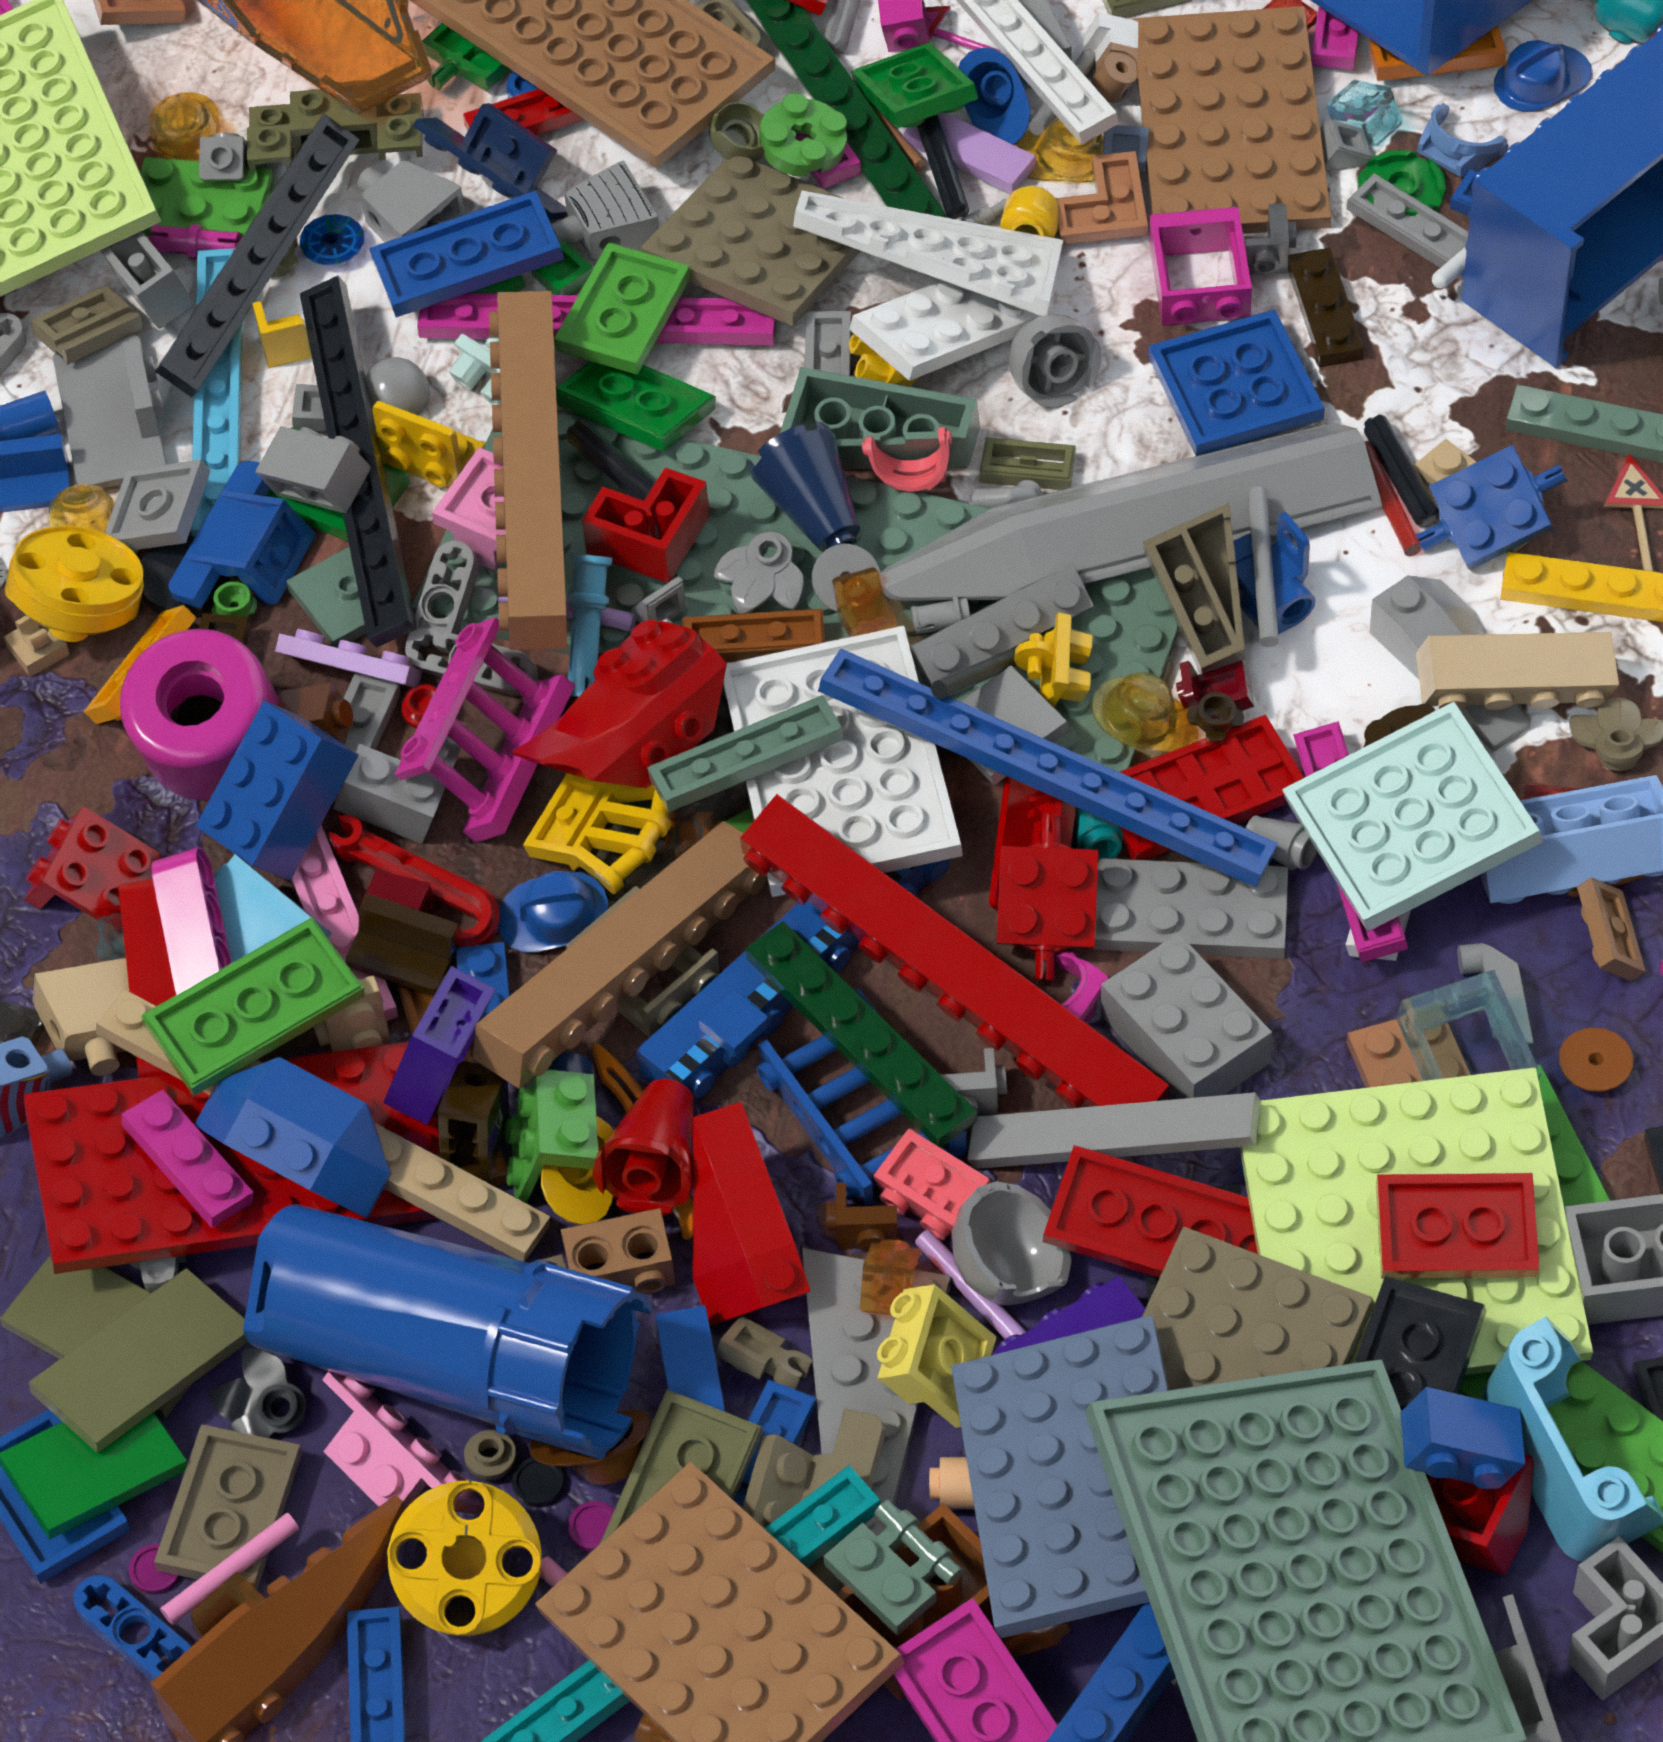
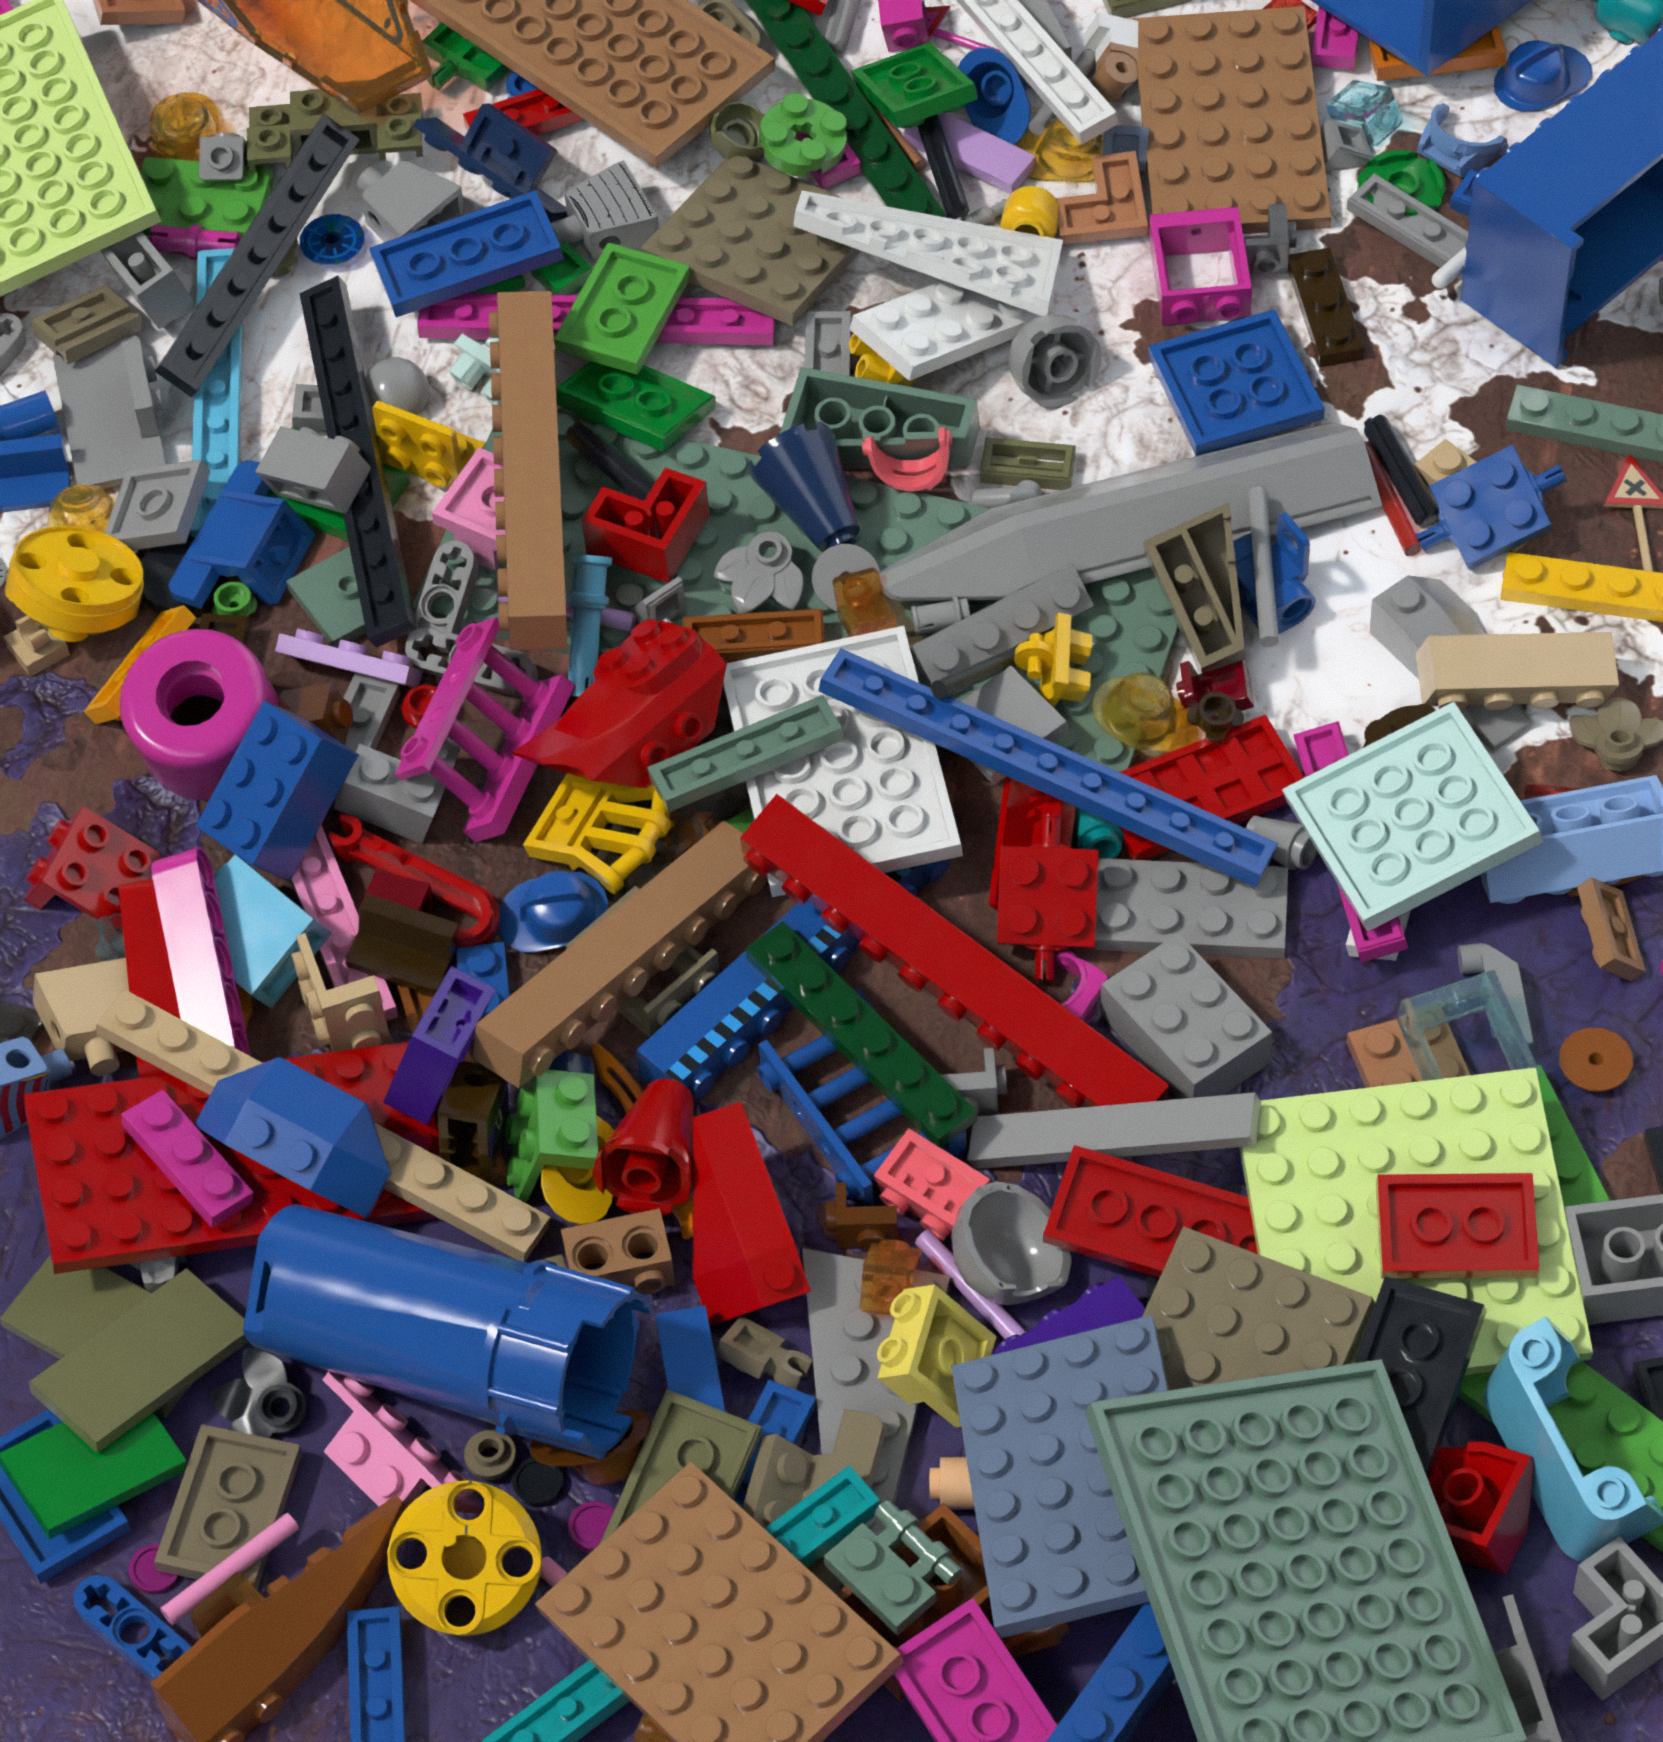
bright green tile [141,917,365,1096] -> none
yellow panel [252,301,312,368] -> none
blue tile [699,989,769,1057] -> none
blue brick [1400,1387,1525,1489] -> none

